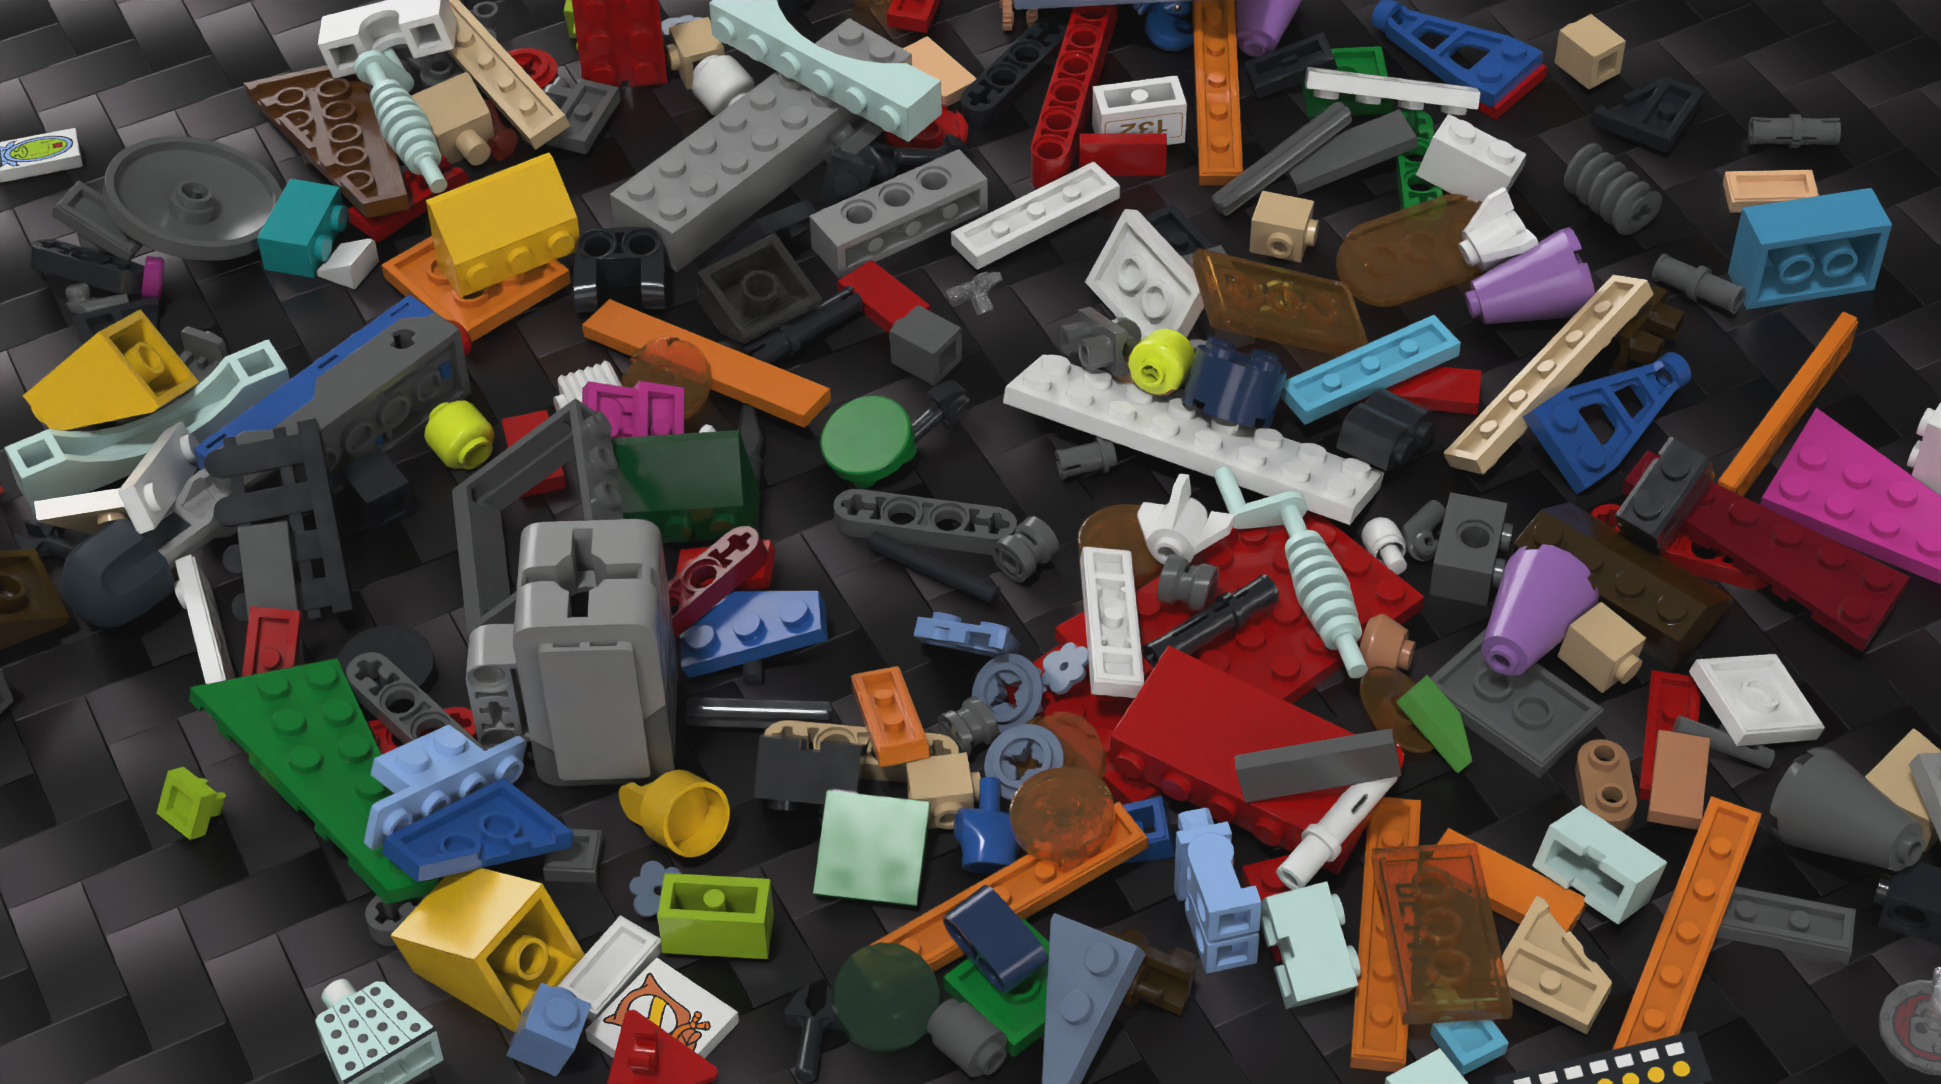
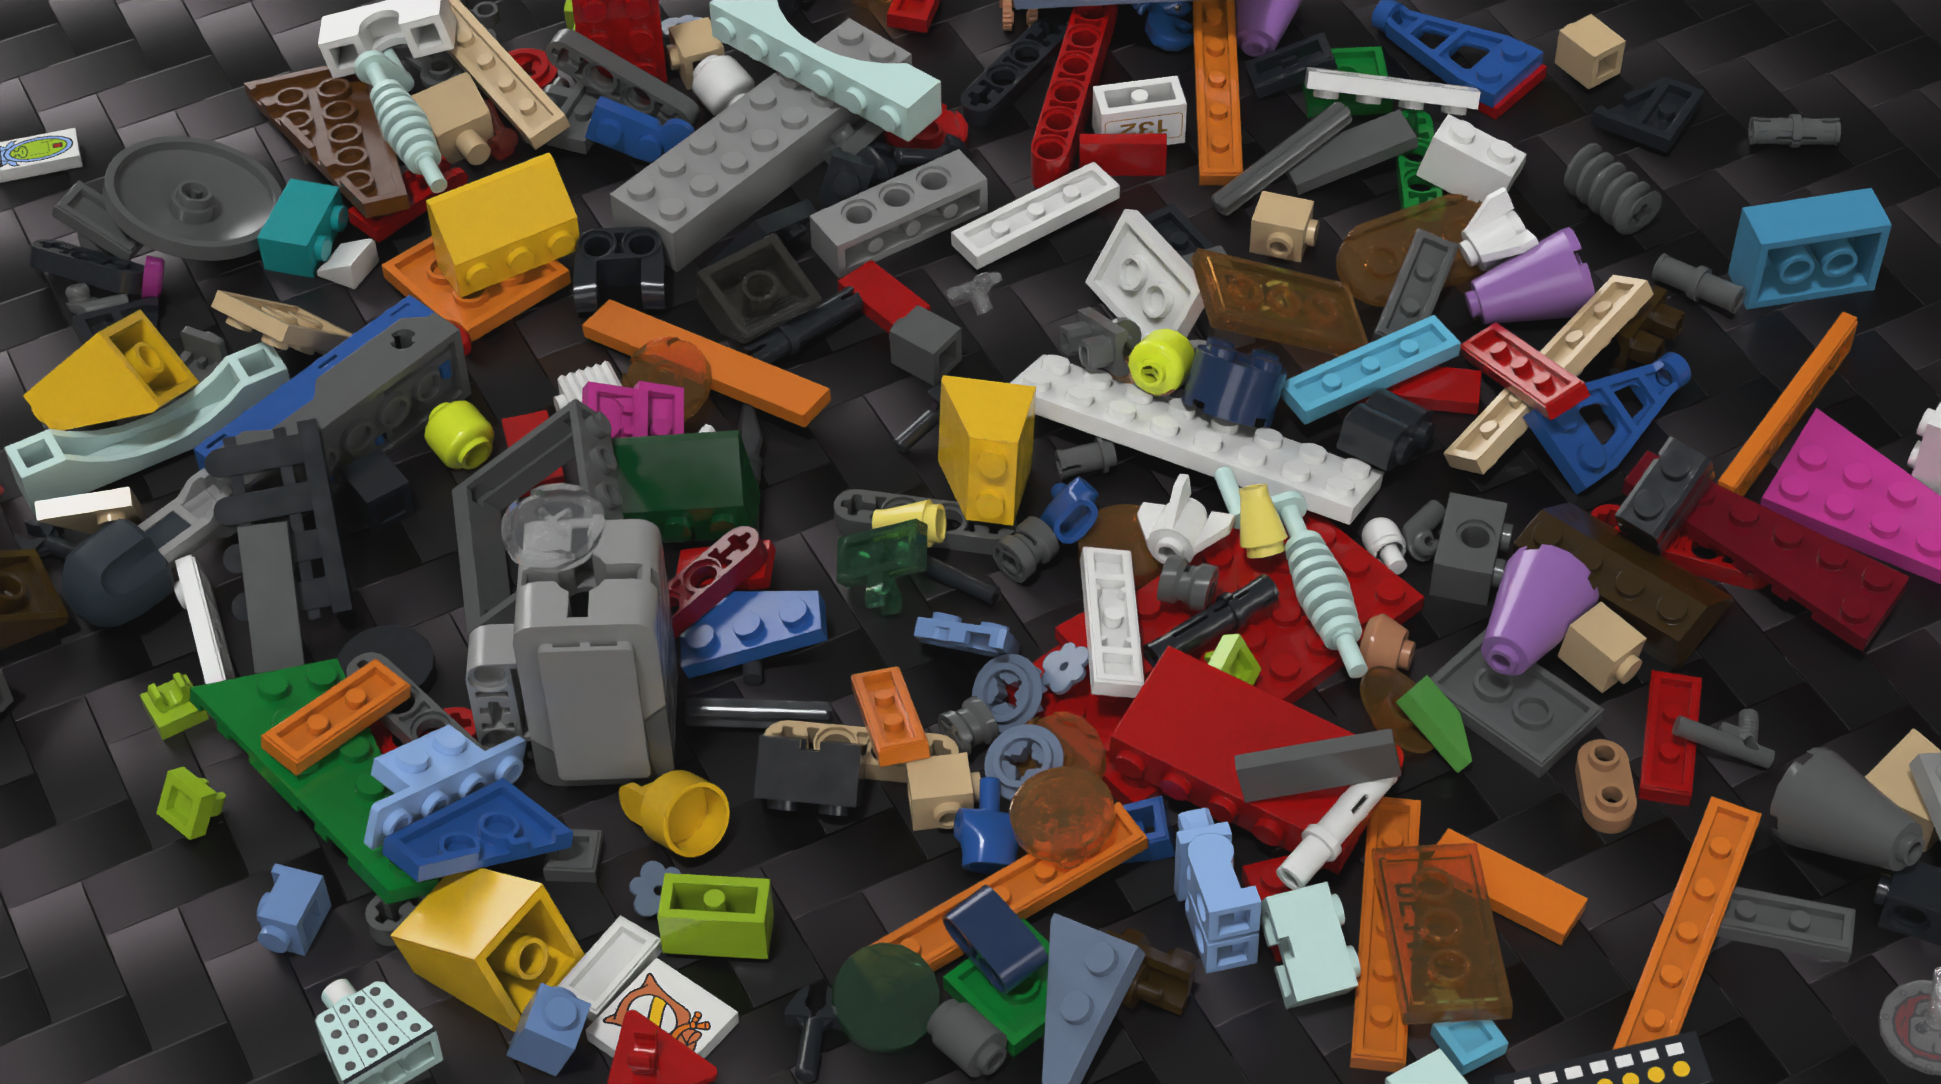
white plate [118,421,199,534] -> none
red plate [242,606,303,677] -> none
tile [813,790,931,907] -> none
green tile [820,396,917,489] -> none
light nougat tile [903,36,977,107] -> none
tan wing [1489,896,1612,1034] -> none
light aqua brick [1532,805,1667,924] -> none
nougat tile [1647,730,1710,830] -> none
white tile [1689,654,1825,746] -> none
light nougat tile [1723,170,1819,213] -> none
none -> lime tile [140,672,209,740]
none -> tan plate [211,290,352,355]
none -> medium blue brick [257,863,332,956]
none -> orange tile [261,658,411,776]
none -> clear tile [501,483,607,573]
none -> dark grey beam [546,29,701,128]
none -> blue hinge [585,96,695,164]
none -> clear green plate [837,519,928,616]
none -> light yellow cone [872,499,947,548]
none -> yellow slope [938,375,1036,526]
none -> blue piece [1040,476,1099,544]
none -> lime tile [1204,634,1262,685]
none -> light yellow cone [1238,483,1288,558]
none -> dark grey tile [1371,228,1459,341]
none -> red tile [1460,322,1591,421]

